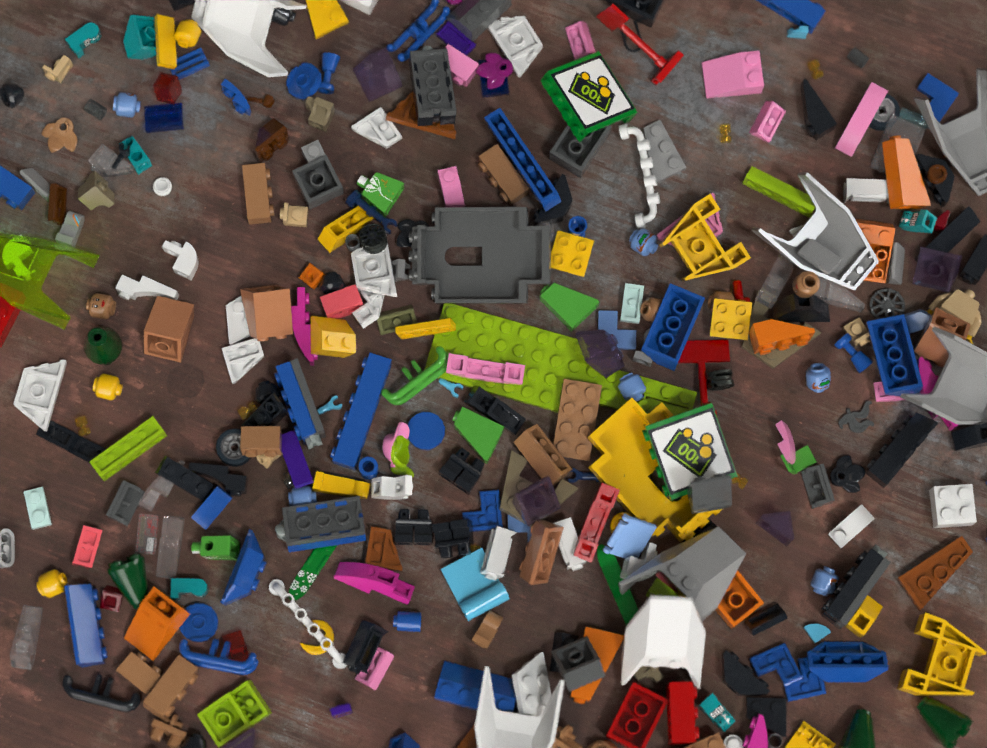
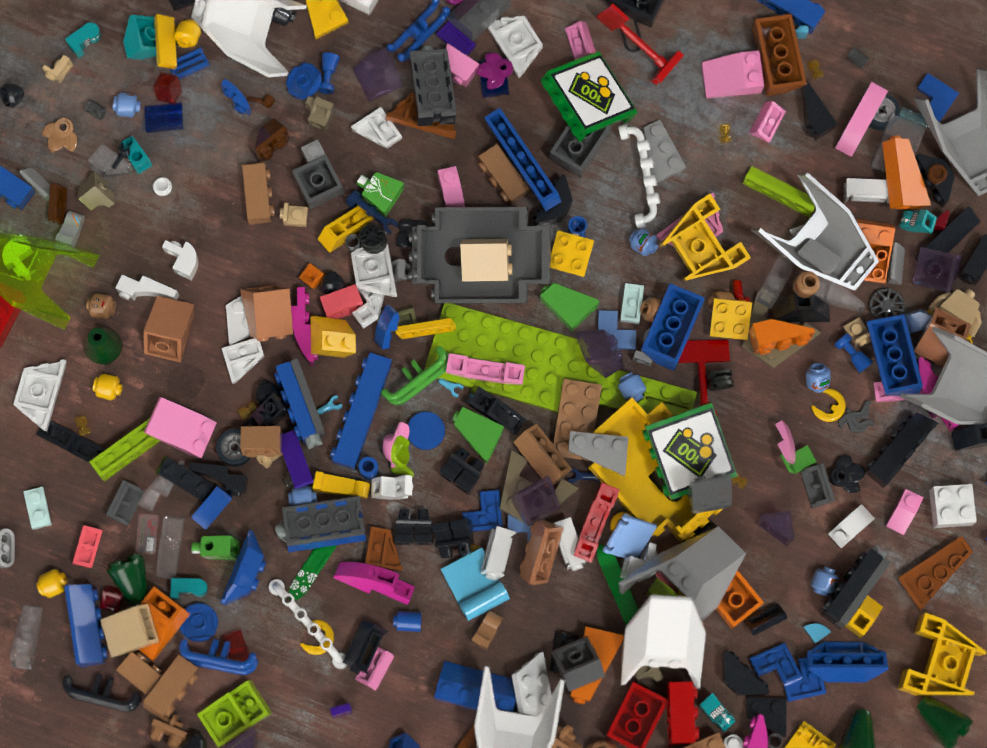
none -> tan brick [101,604,159,658]
none -> bright pink slope [144,397,217,458]
none -> blue slope [374,305,399,349]
none -> tan brick [460,239,513,281]
none -> light grey wing [568,431,628,476]
none -> dark orange slope [751,14,807,97]
none -> yellow head [811,388,846,422]
none -> bright pink slope [886,489,923,535]

